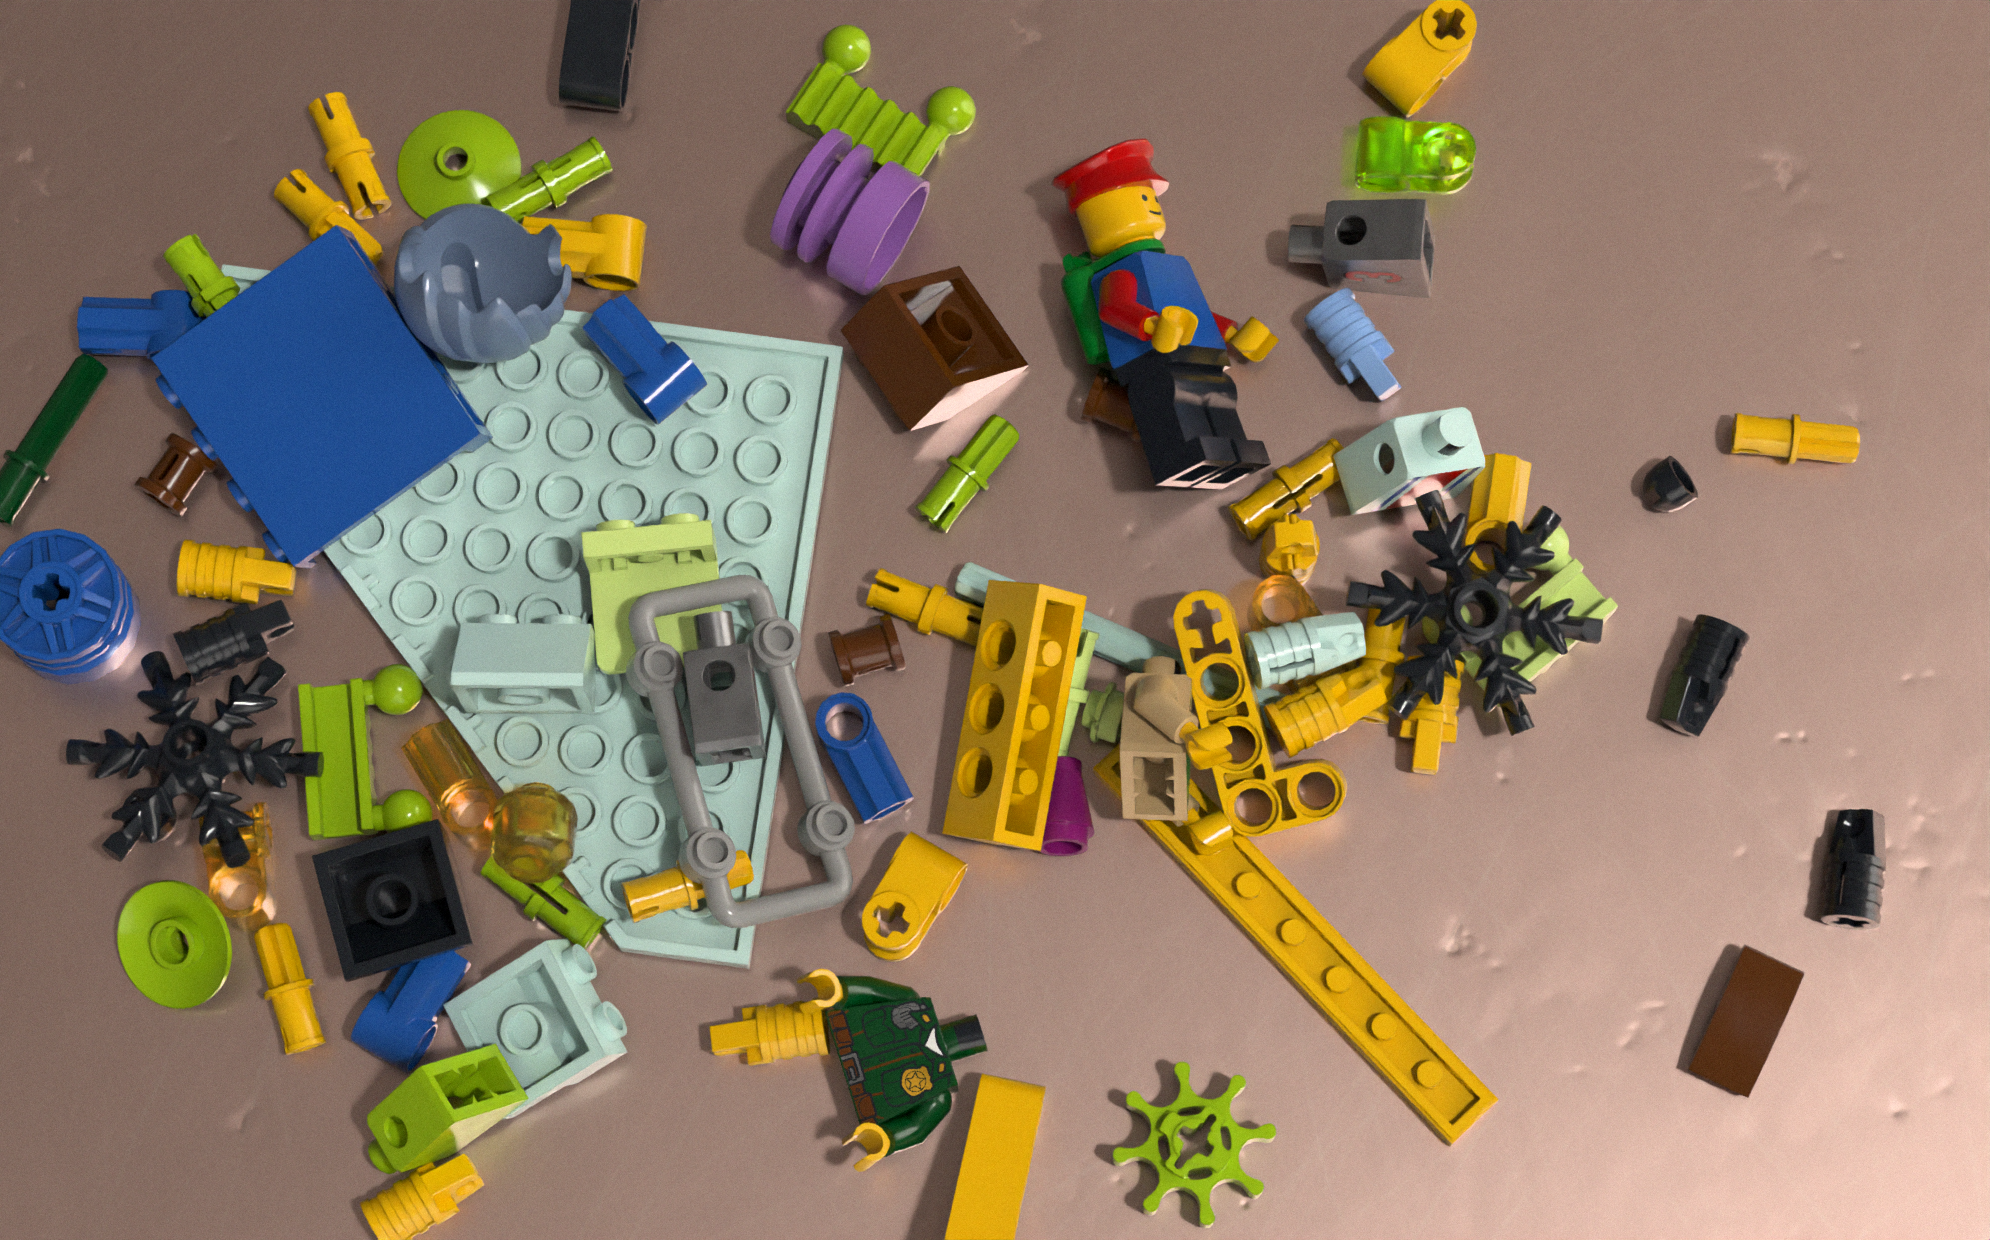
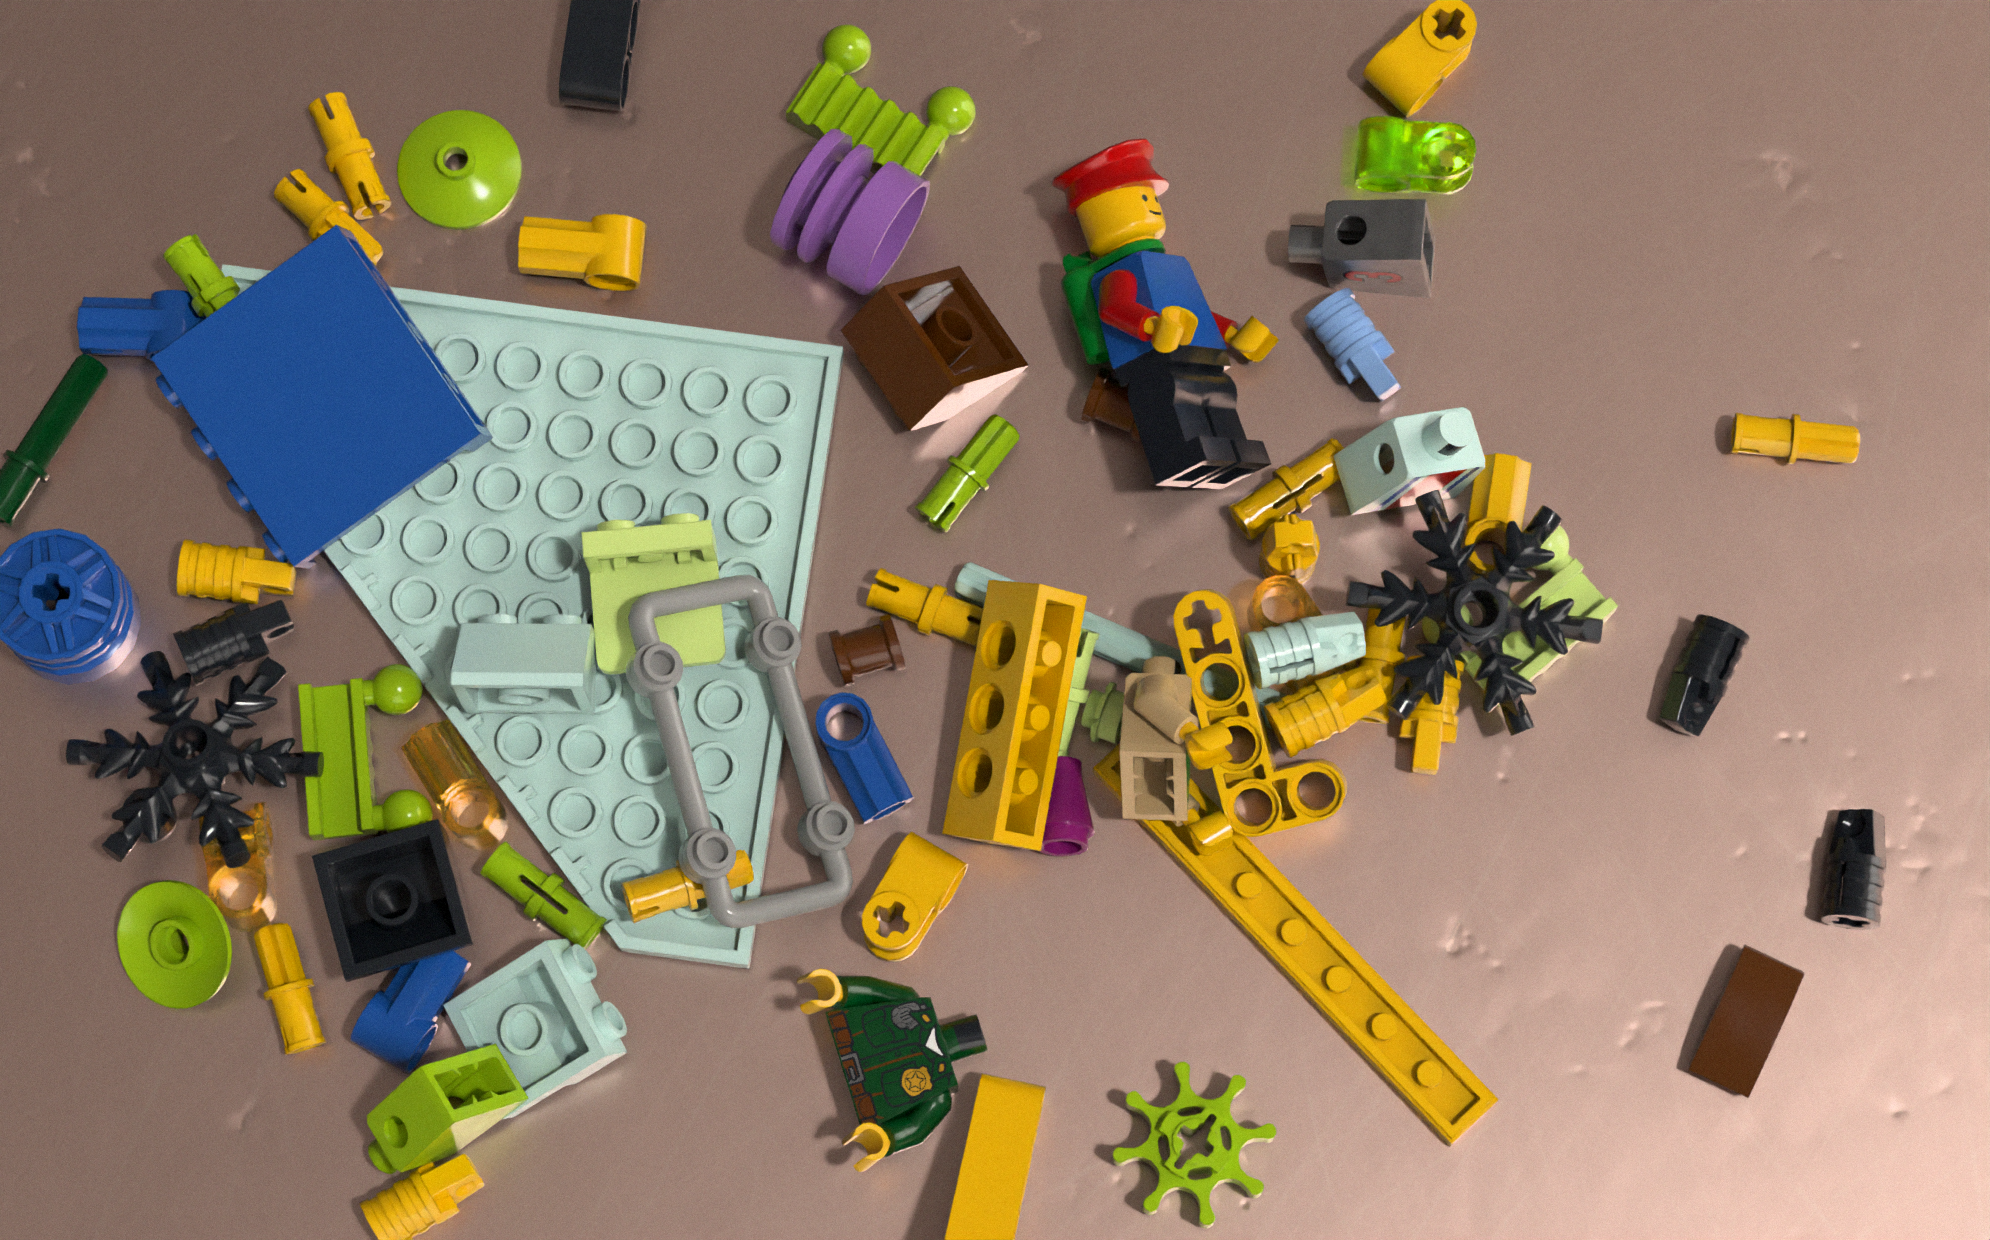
reddish brown bush [134,433,218,517] -> none
sand blue piece [394,204,572,363] -> none
lime pin [485,136,613,223] -> none
clear yellow head [489,782,578,883] -> none
blue piece [582,294,707,425] -> none
flat silver torso [683,611,766,766] -> none
yellow hinge [709,997,830,1066] -> none
black hinge [1643,456,1698,512] -> none

